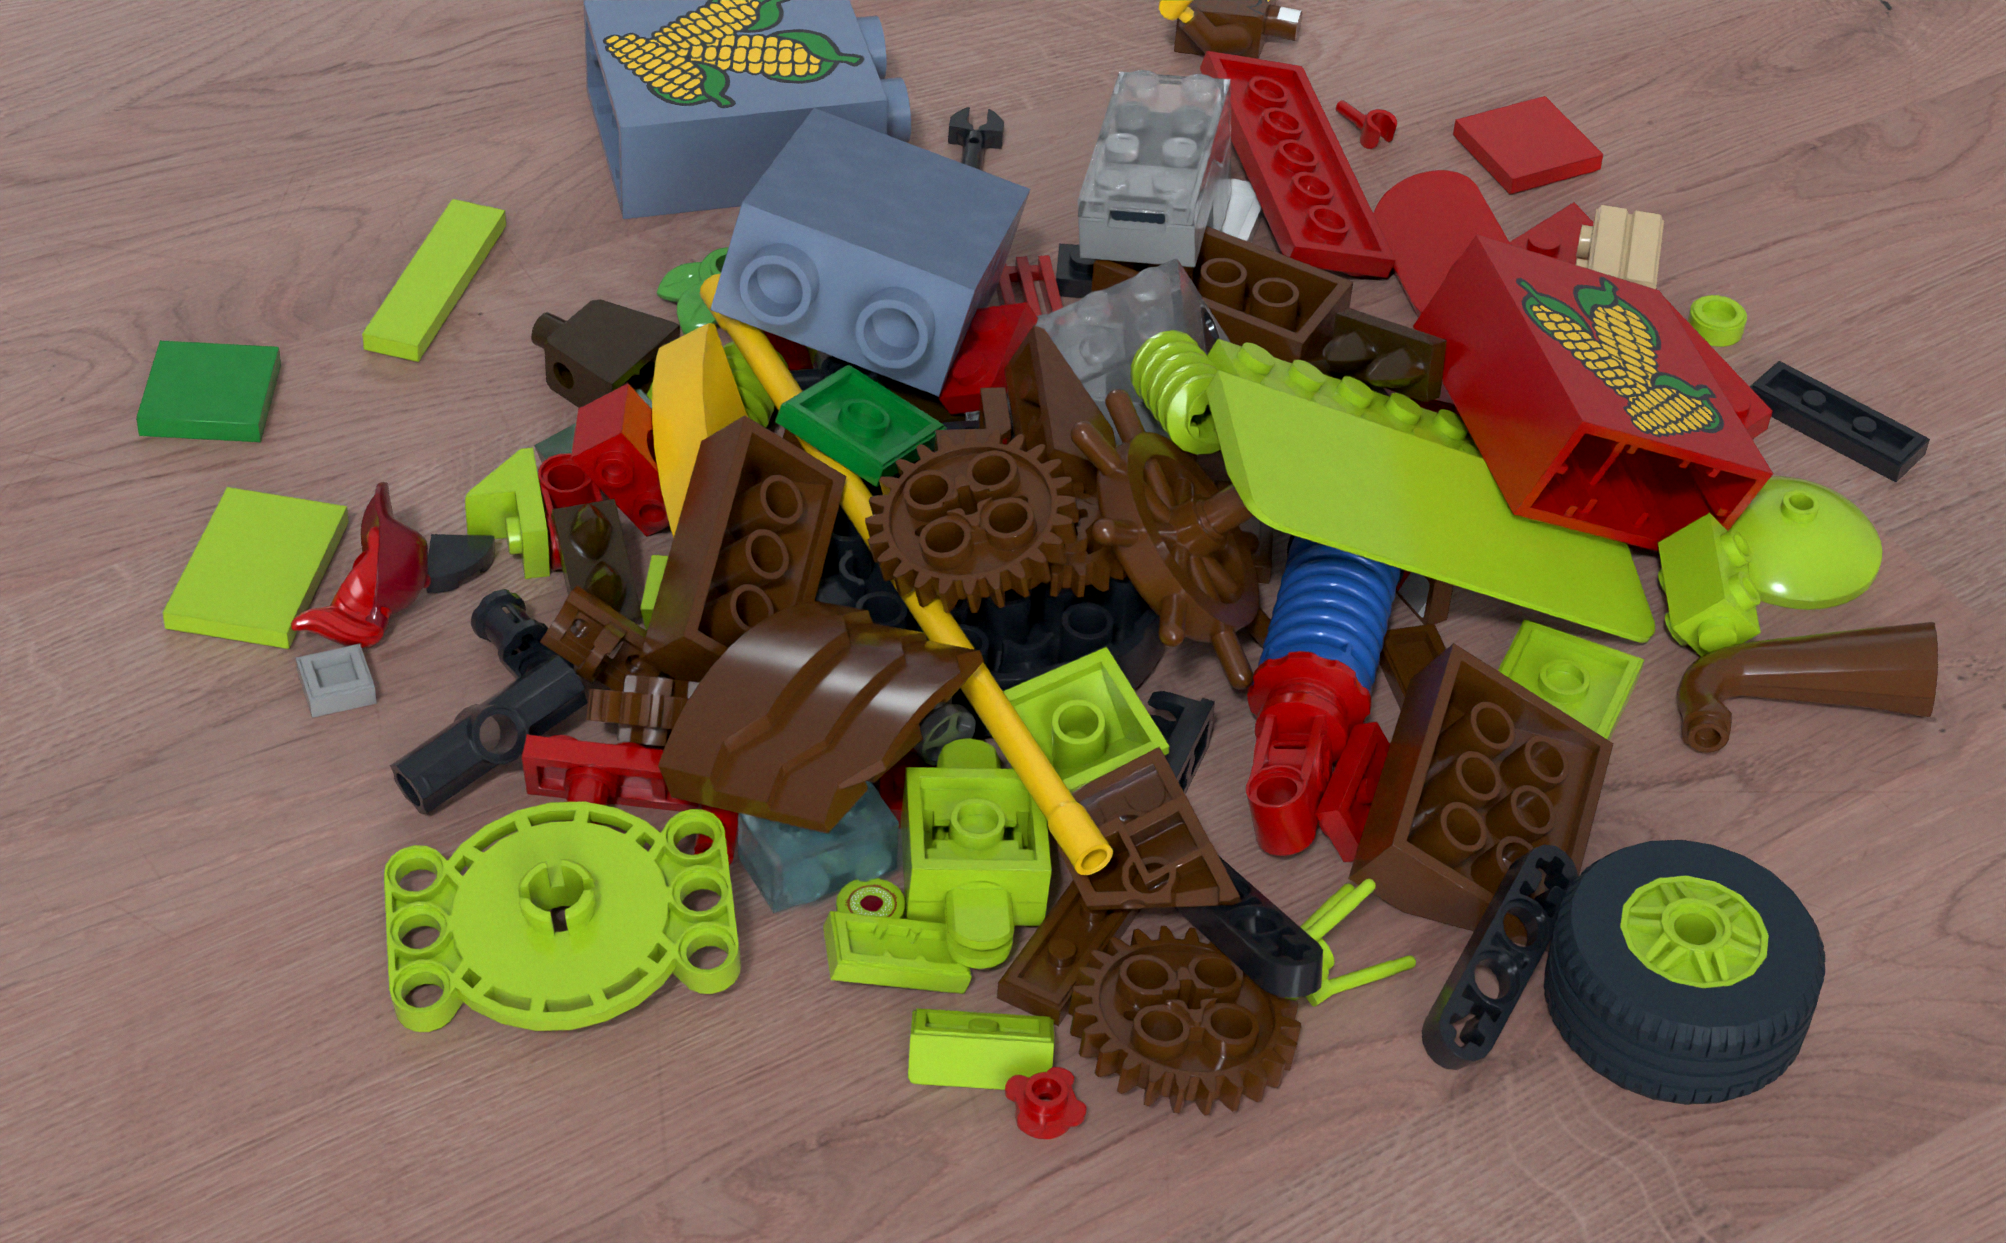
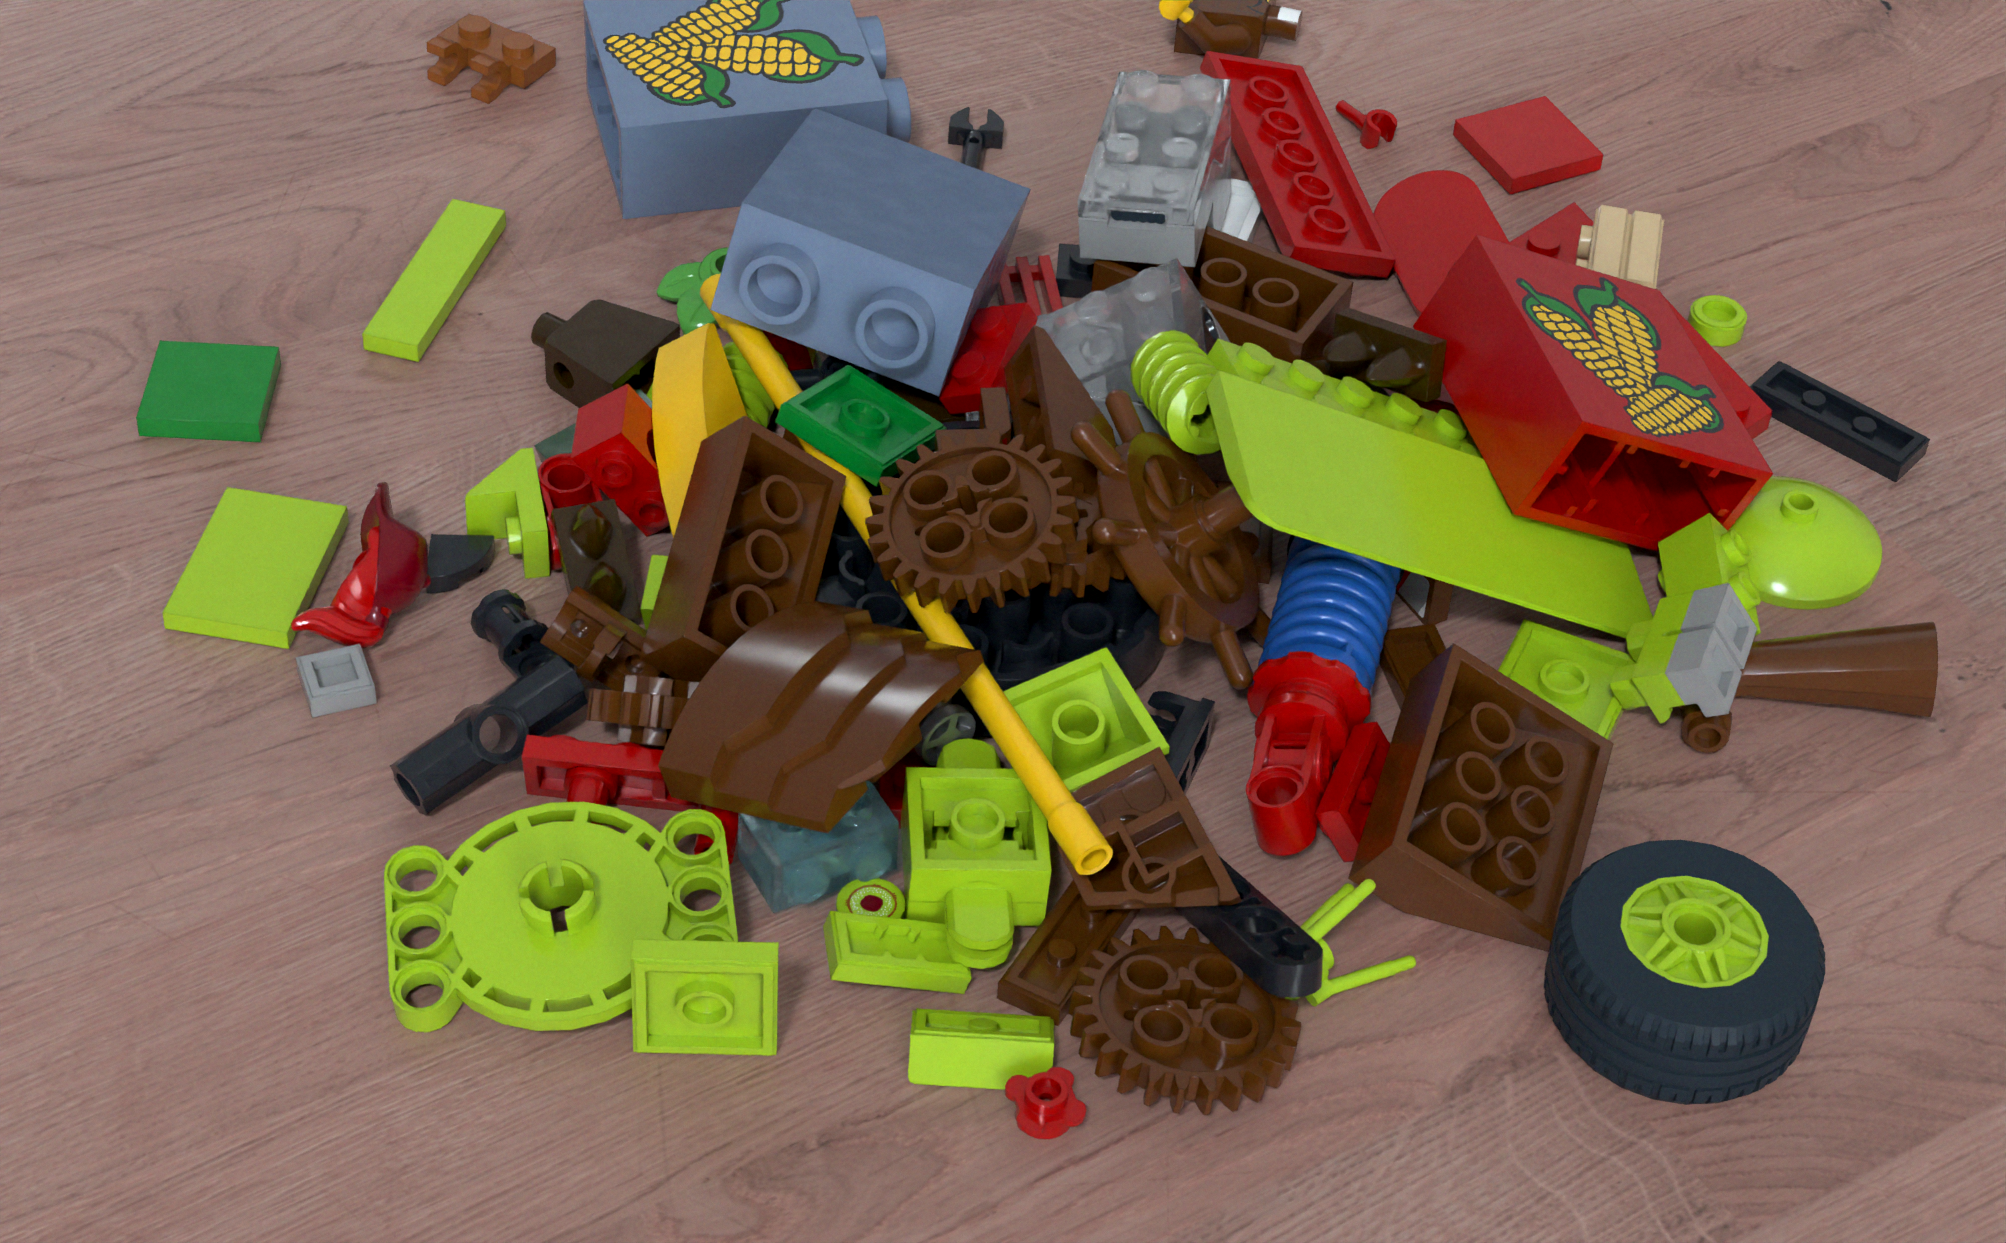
black beam [1422,845,1578,1070] -> none
none -> dark orange plate [427,14,556,104]
none -> lime tile [630,939,779,1056]
none -> hips [1610,583,1757,724]

